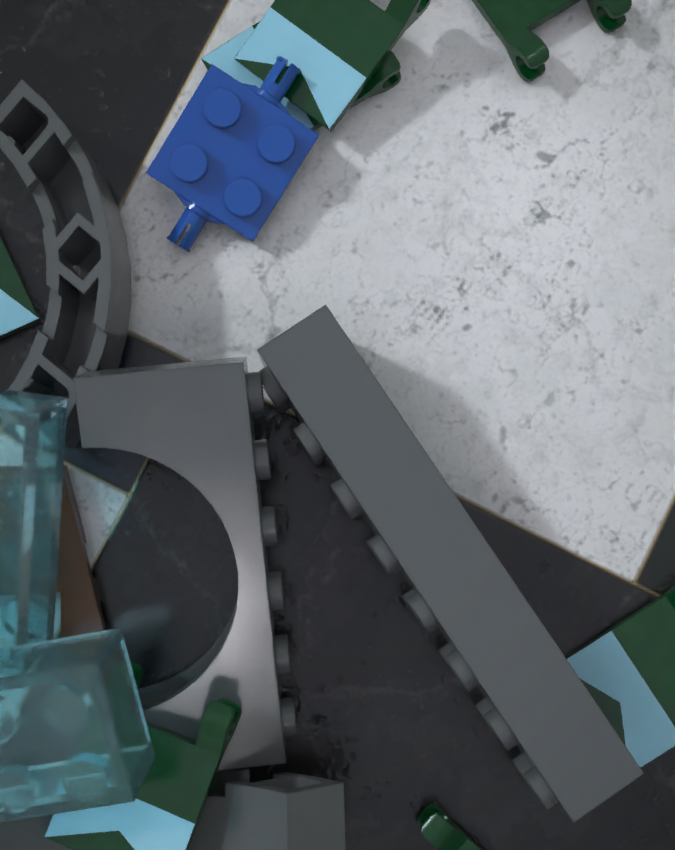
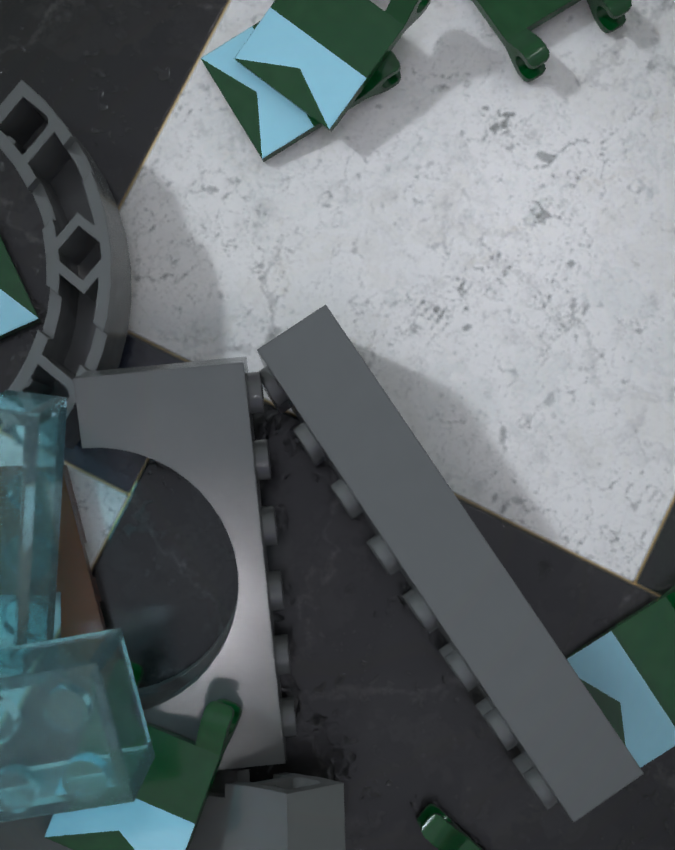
blue plate [146,56,319,252] -> none

